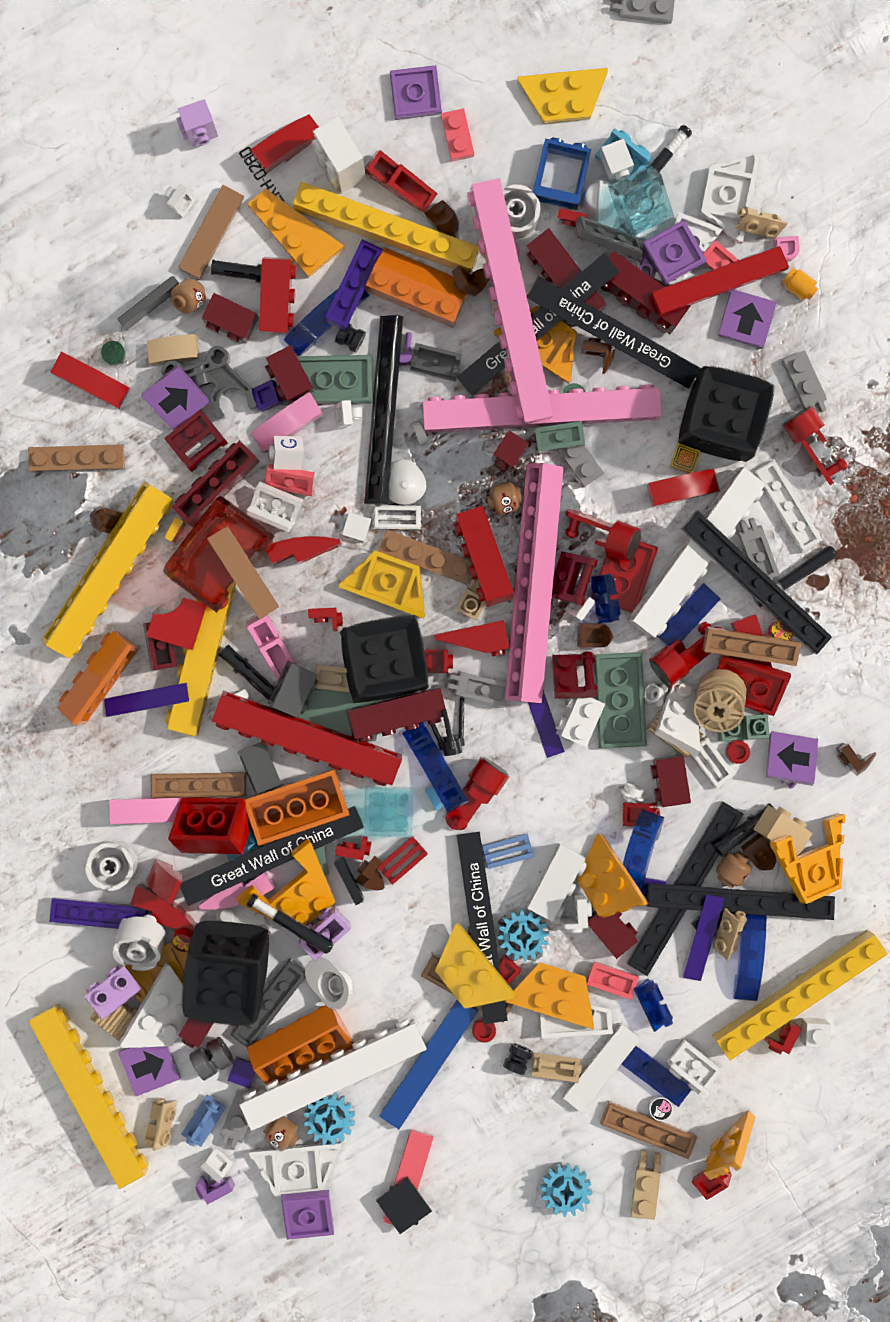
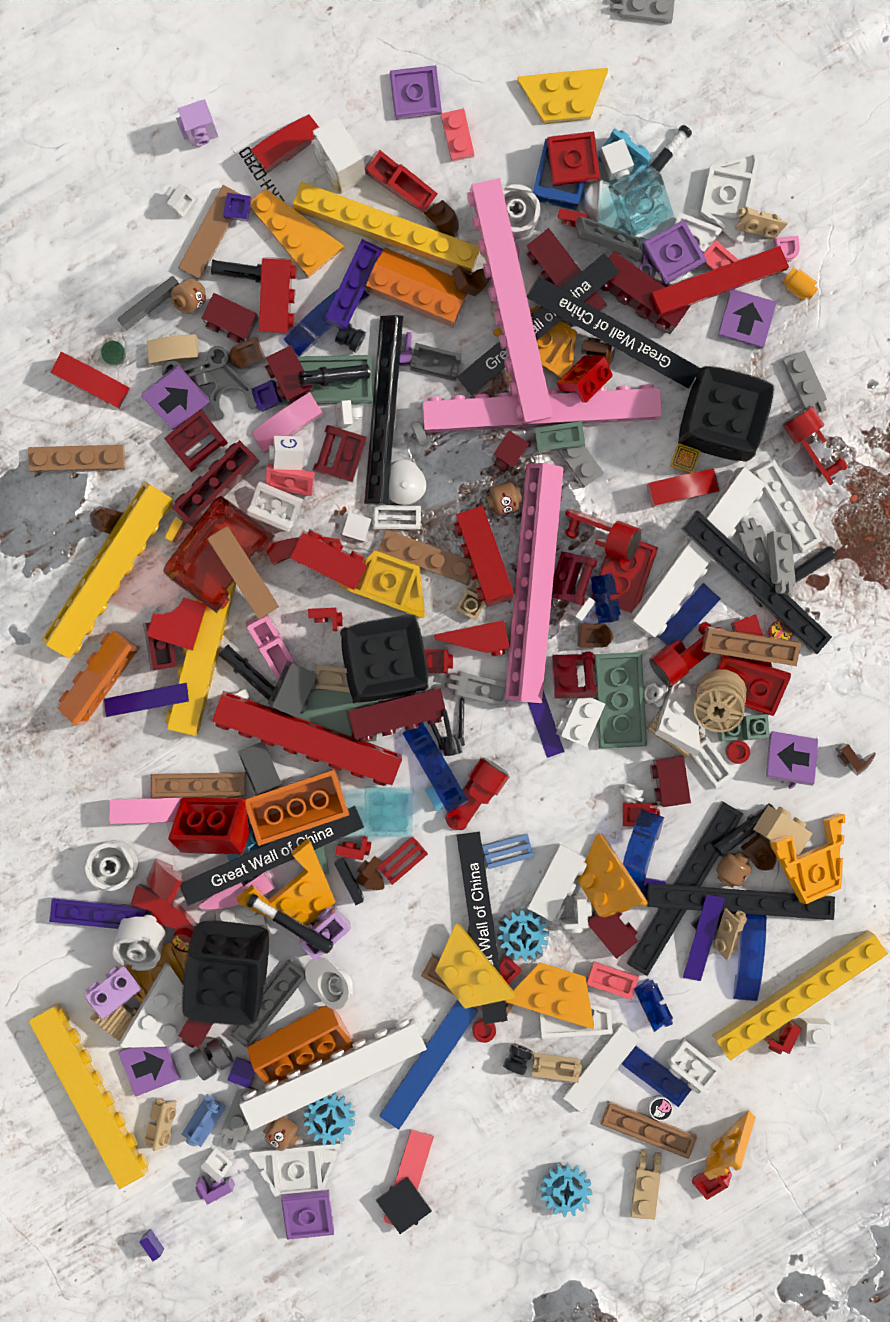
none -> dark purple tile [139,1230,164,1261]
none -> dark purple tile [223,193,252,222]
none -> reddish brown plate [229,337,266,369]
none -> red brick [290,529,367,590]
none -> black pin [298,364,370,387]
none -> dark red plate [312,425,367,483]
none -> red tile [547,131,600,187]
none -> red bracket [556,355,613,403]
none -> light grey hinge [767,531,796,596]

